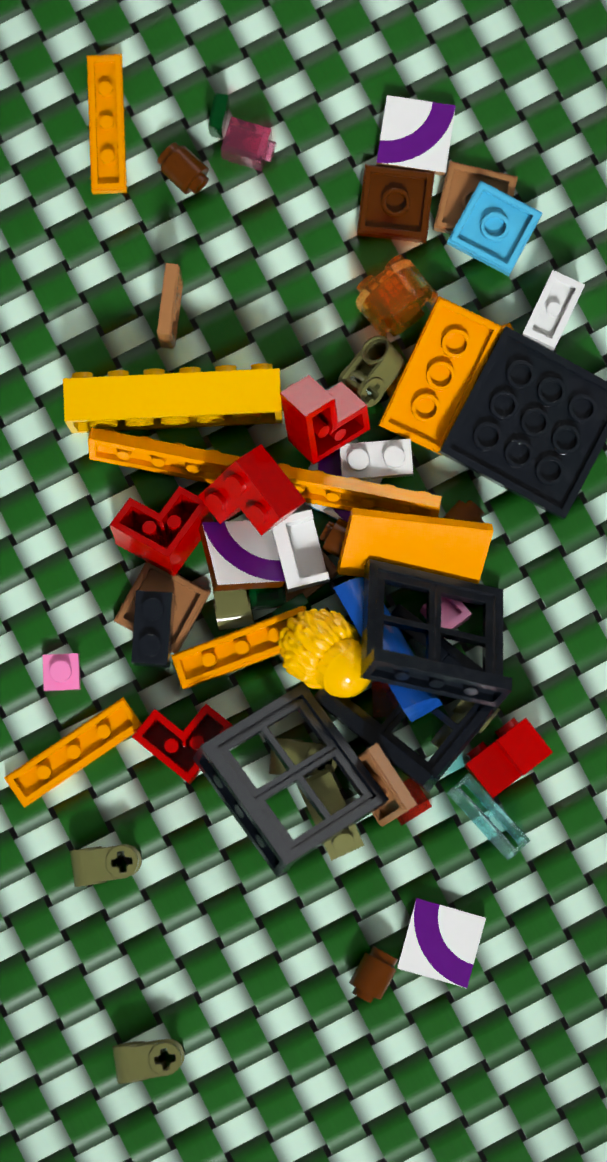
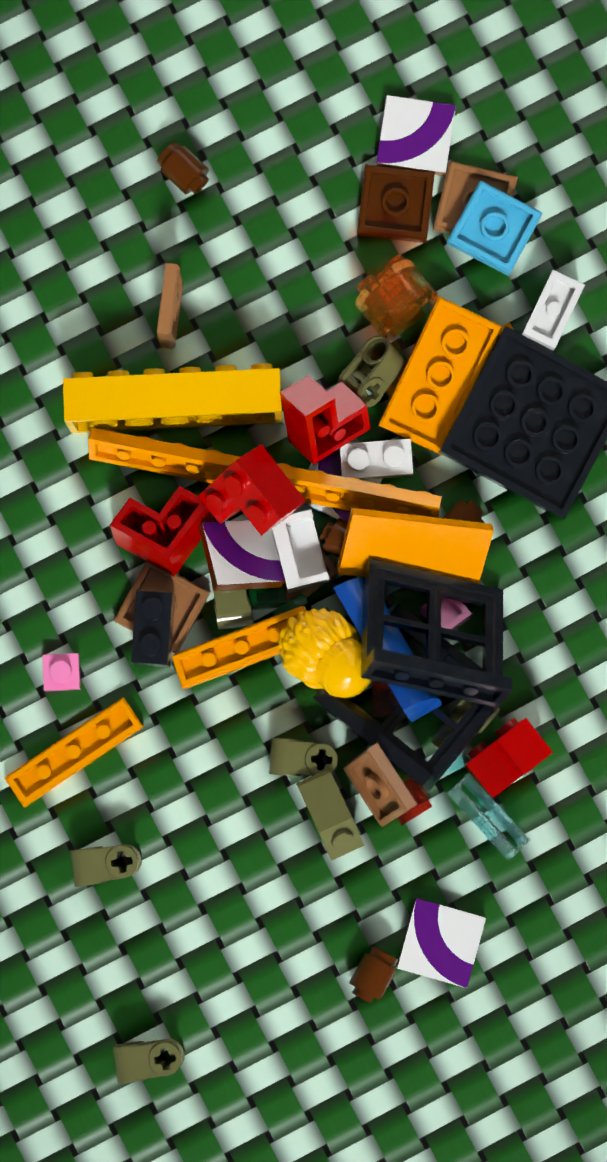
light orange tile [87,54,127,195] -> none
red brick [132,704,233,784] -> none
black window [193,683,389,877] -> none
dark green tile [208,93,230,139] -> none
clear pink brick [221,117,277,171] -> none

